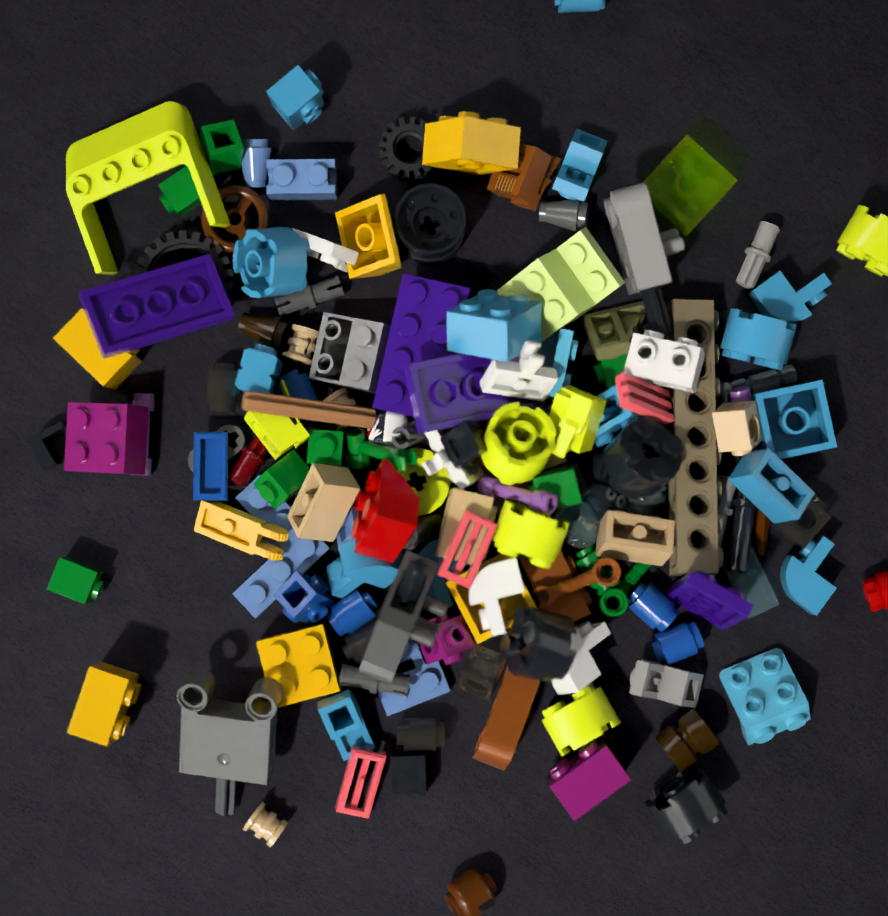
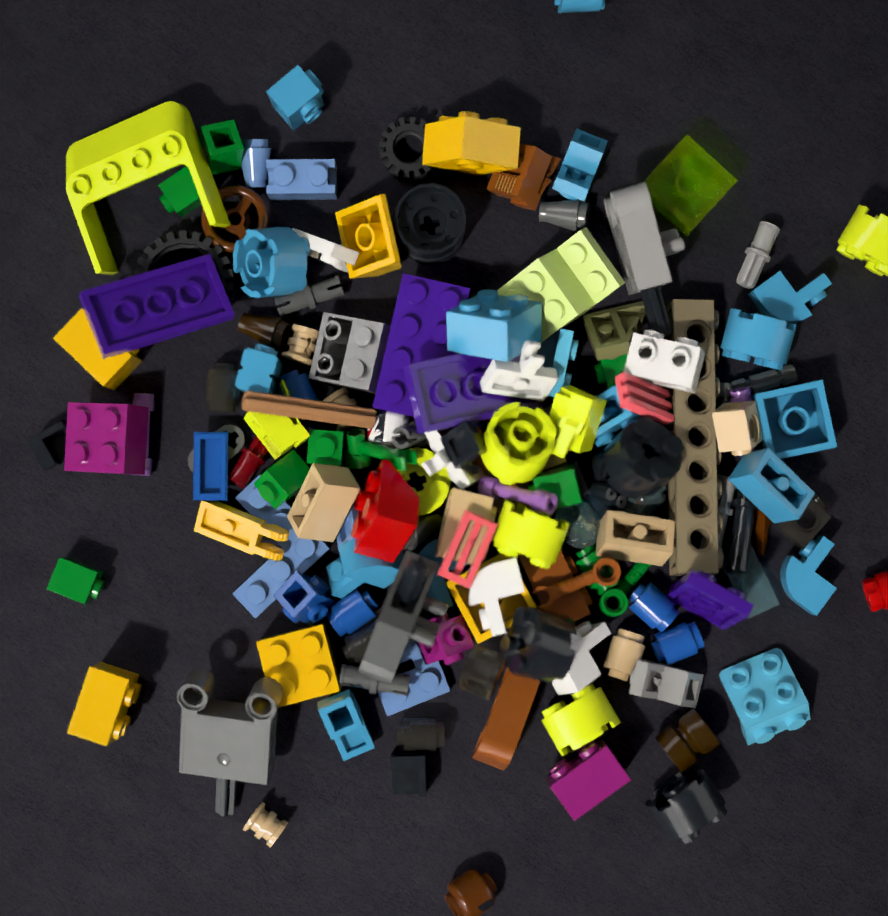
coral tile [335,745,386,819] -> none
none -> tan brick [603,629,645,681]

